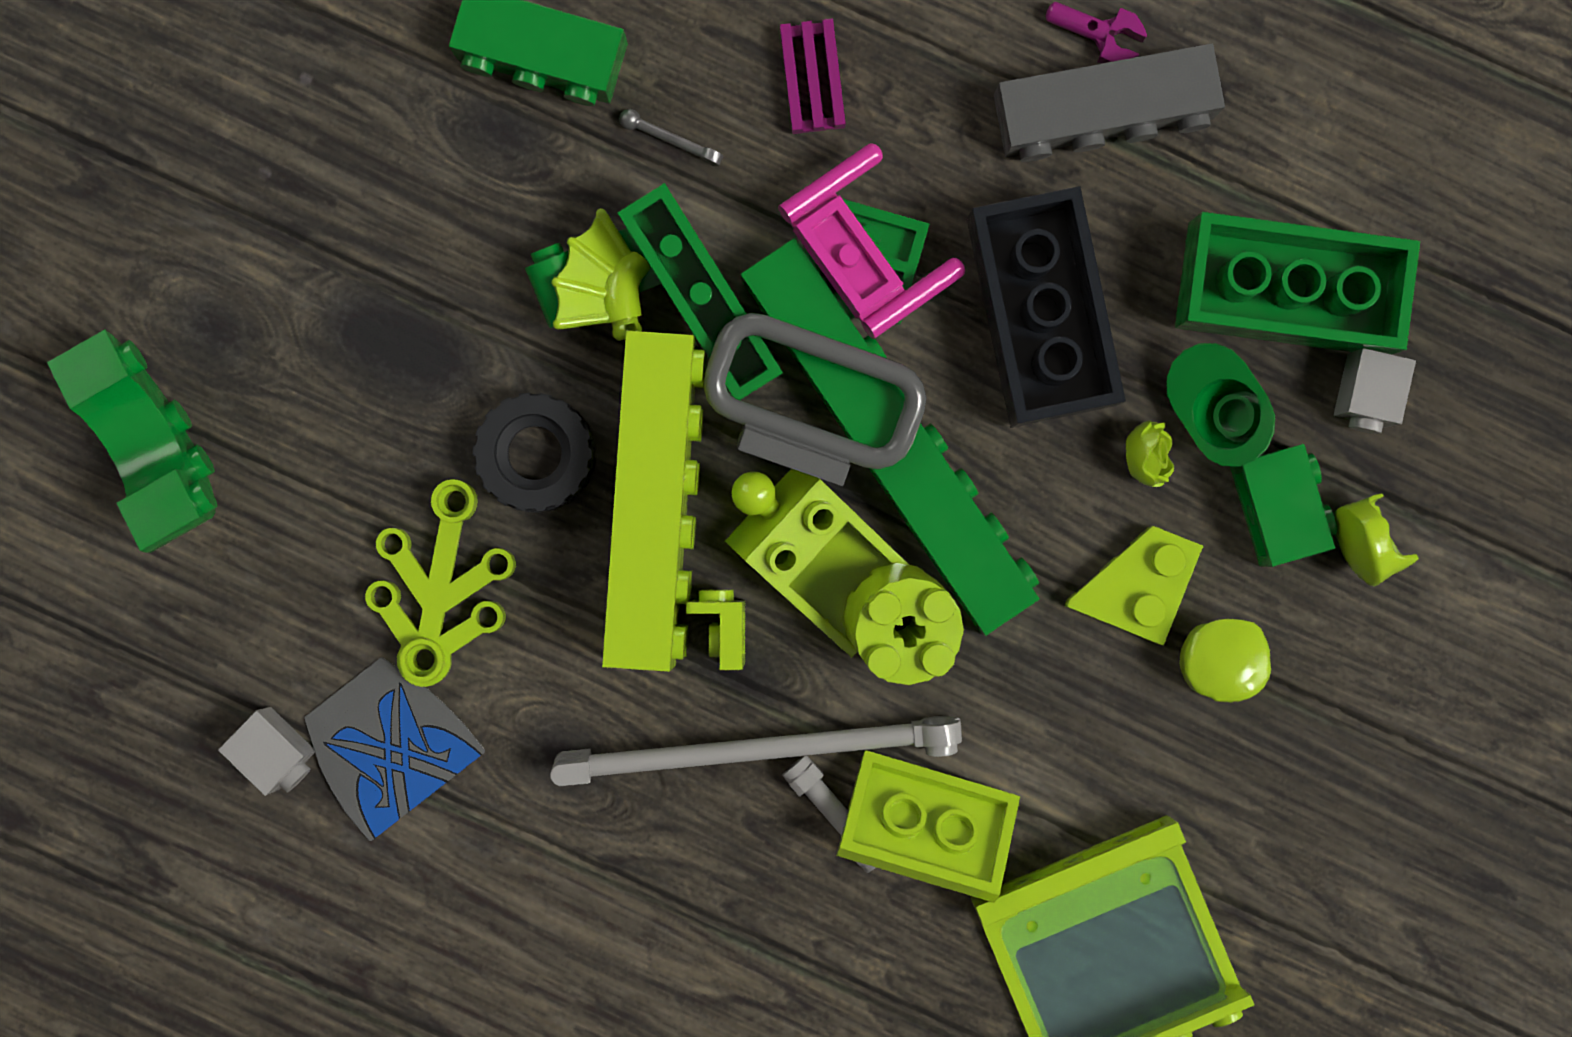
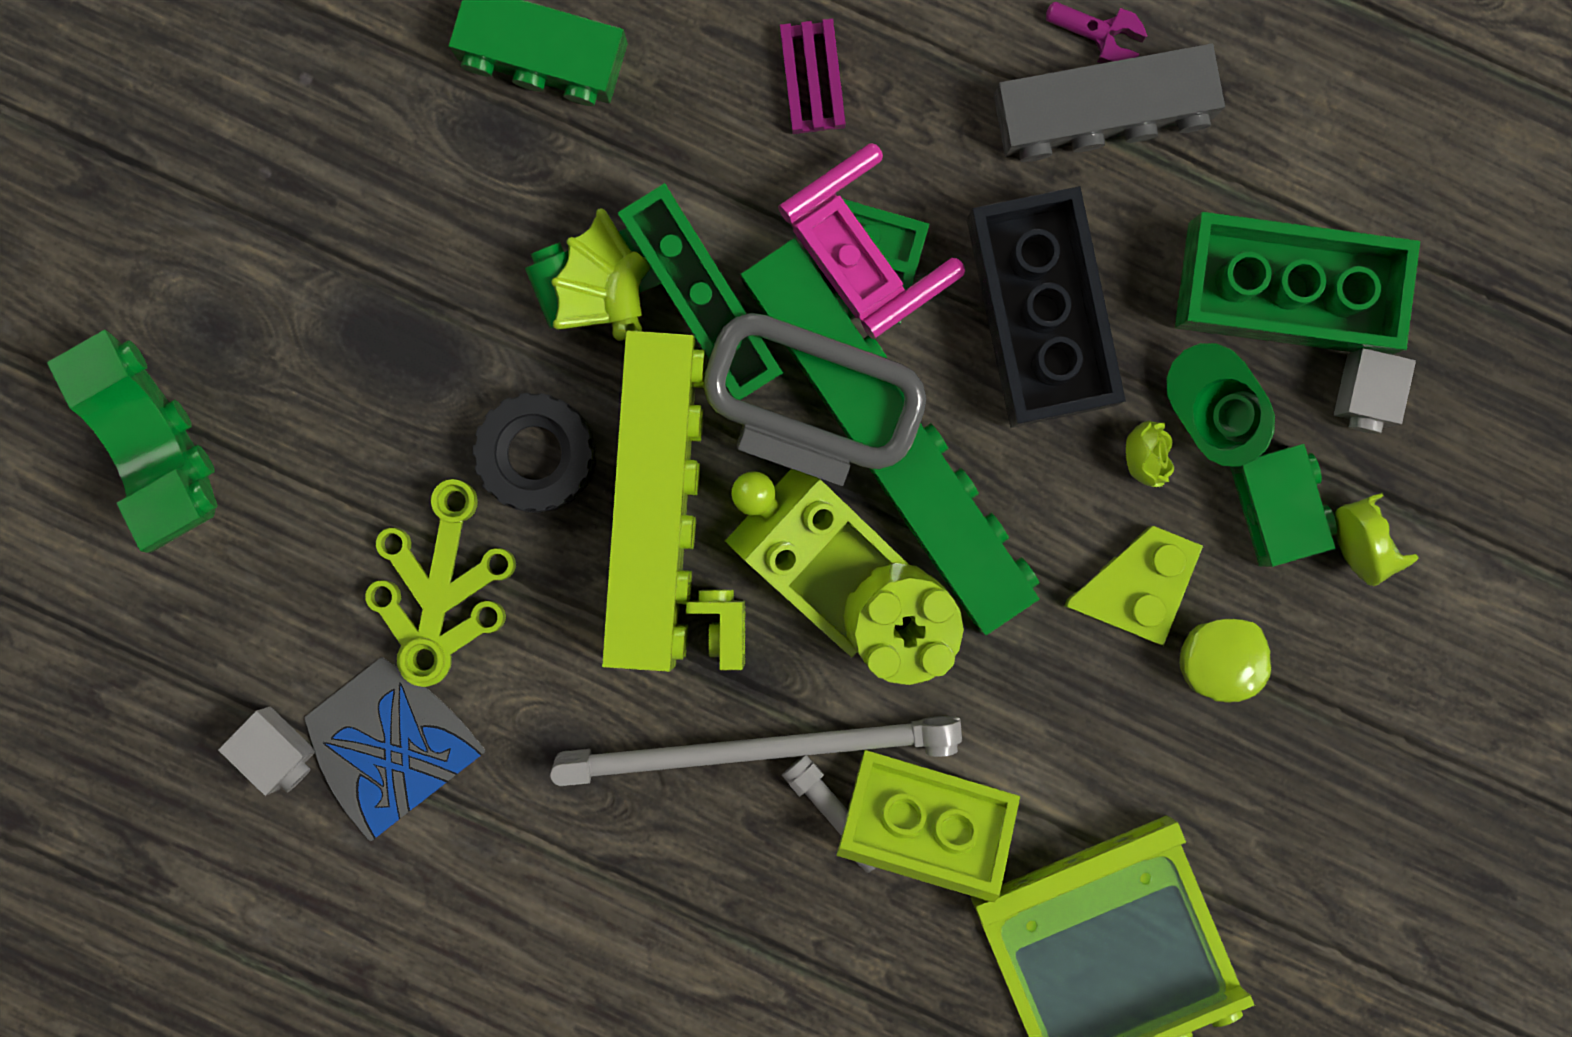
flat silver hinge [619,109,724,166] -> none

